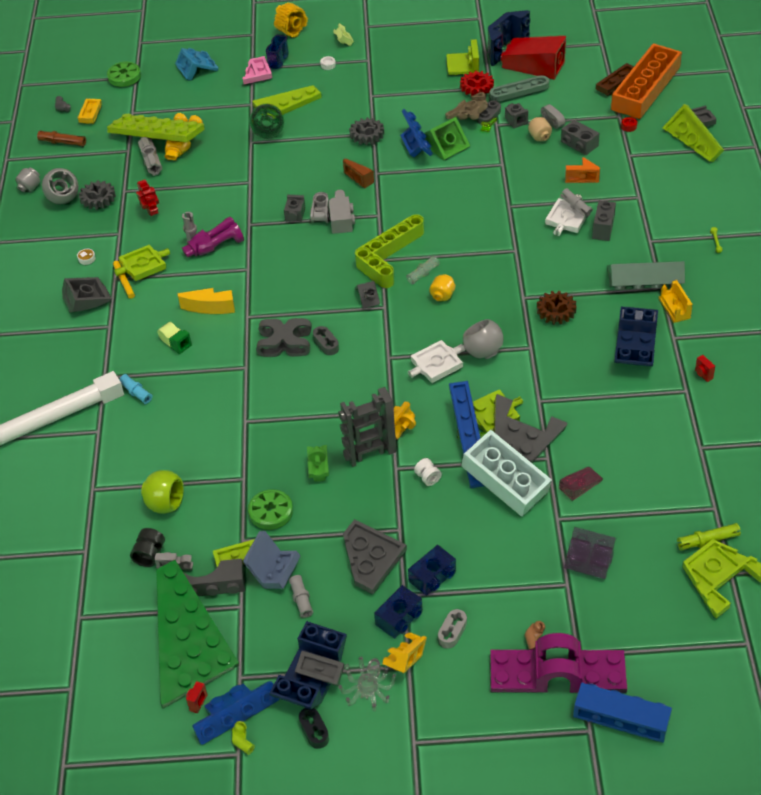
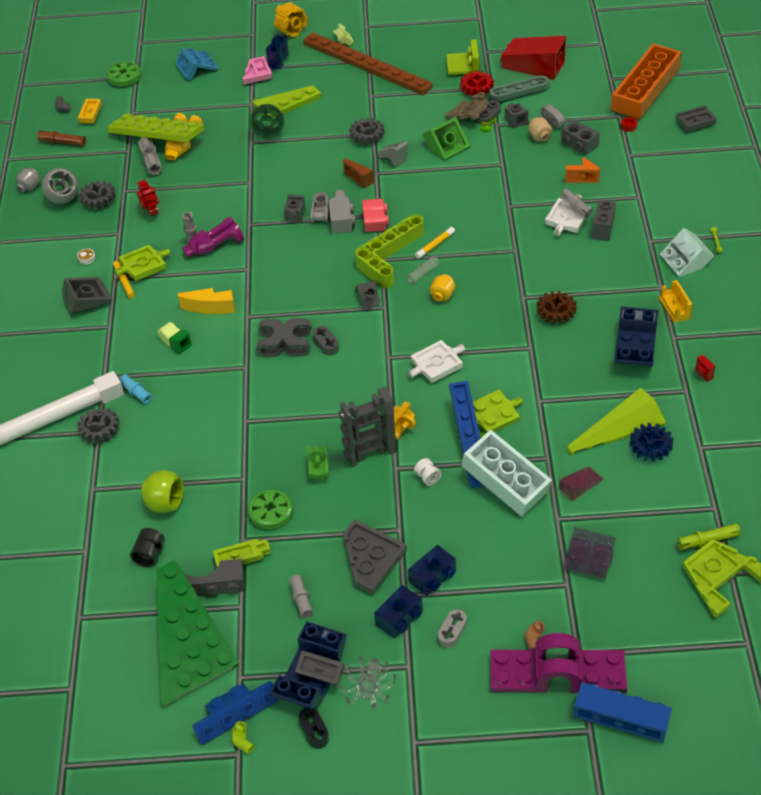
light grey plate [155,552,193,571] -> none
red plate [186,681,208,714] -> none
sand blue bracket [244,531,300,589] -> none
white tile [320,56,336,70] -> none
yellow hinge [382,633,427,673] -> none
blue bracket [400,109,433,157] -> none
light grey wheel [463,319,504,359] -> none
dark blue slope [488,10,531,66] -> none
dark grey wing [494,394,567,463] -> none
reddish brown plate [595,63,634,96] -> none
sand green wedge [607,261,685,290] -> none
lime wing [662,104,724,162] -> none
none -> dark grey gear [77,406,120,444]
none -> dark orange plate [303,32,433,96]
none -> coral brick [362,198,389,232]
none -> light grey slope [377,141,408,167]
none -> yellow bar [415,227,455,259]
none -> lime wedge [567,388,666,455]
none -> clear blue gear [629,423,674,462]
none -> light aqua slope [660,228,714,277]

